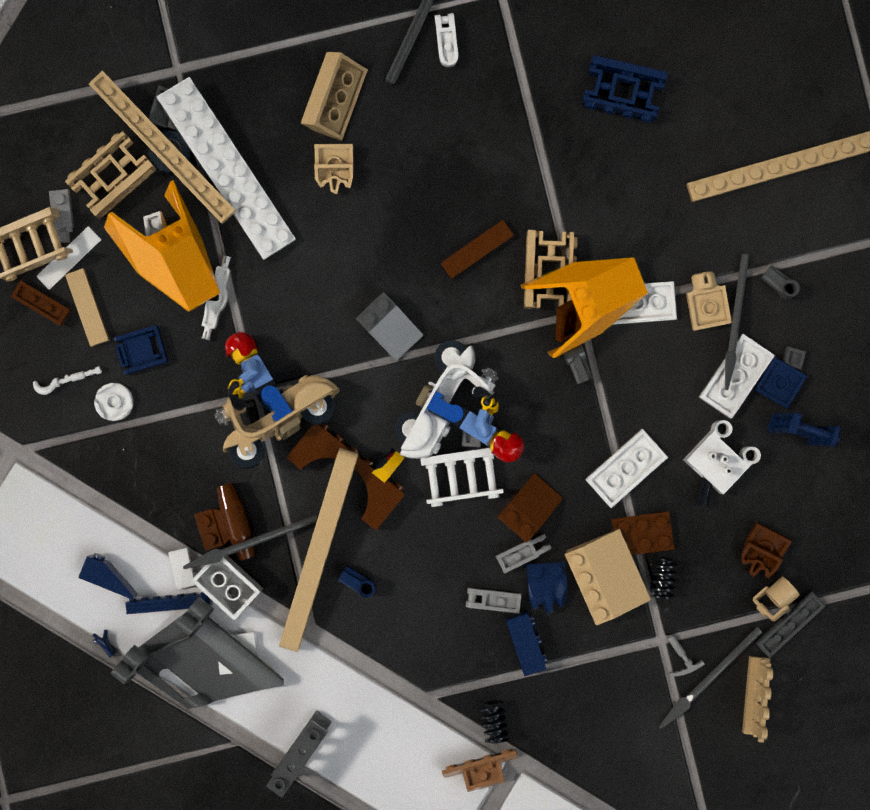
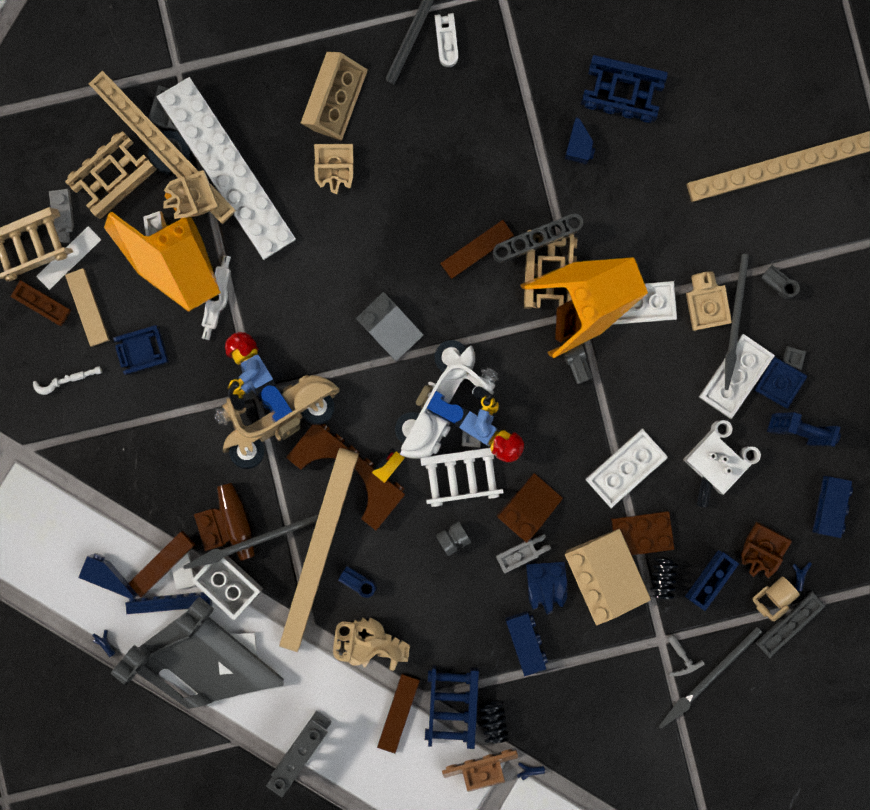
white tile [94,383,134,421] -> none
light grey plate [466,587,521,613] -> none
tan fence [742,656,773,743] -> none
none -> reddish brown tile [128,531,195,597]
none -> tan plate [164,170,219,219]
none -> tan animal [333,617,410,671]
none -> reddish brown tile [377,673,420,754]
none -> dark blue fence [425,665,479,749]
none -> dark grey wheel [436,521,472,556]
none -> dark grey beam [493,214,583,263]
none -> dark blue bar [517,762,545,781]
none -> dark blue slope [565,118,595,164]
none -> dark blue brick [685,550,739,611]
none -> dark blue bar [792,562,812,591]
none -> dark blue brick [812,476,853,538]

